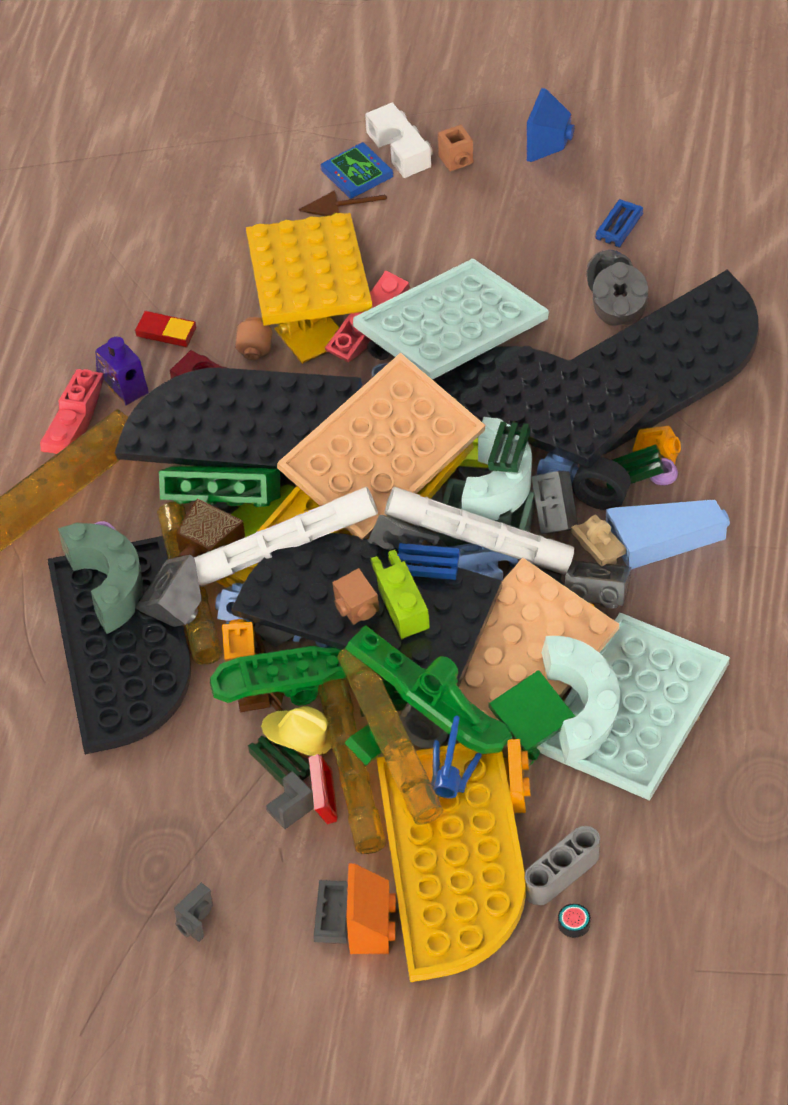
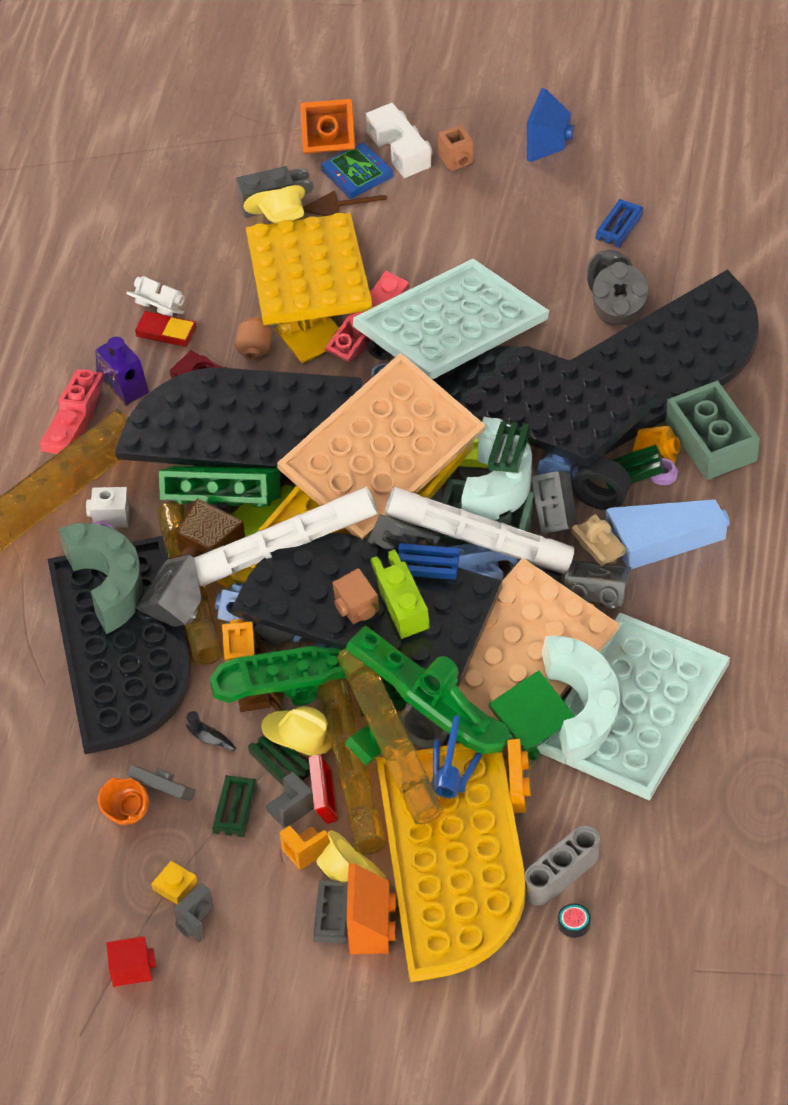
none -> white brick [86,487,130,528]
none -> orange hair [97,777,150,825]
none -> red brick [106,936,157,987]
none -> white hinge [126,276,185,316]
none -> dark grey plate [127,765,196,801]
none -> yellow plate [151,861,197,905]
none -> black bar [186,711,236,752]
none -> dark green tile [212,775,257,837]
none -> dark grey hinge [236,166,314,218]
none -> light yellow piece [243,185,305,223]
none -> light orange panel [279,826,330,870]
none -> orange slope [300,99,356,154]
none -> light yellow piece [316,830,388,883]
none -> sand green brick [666,380,760,480]

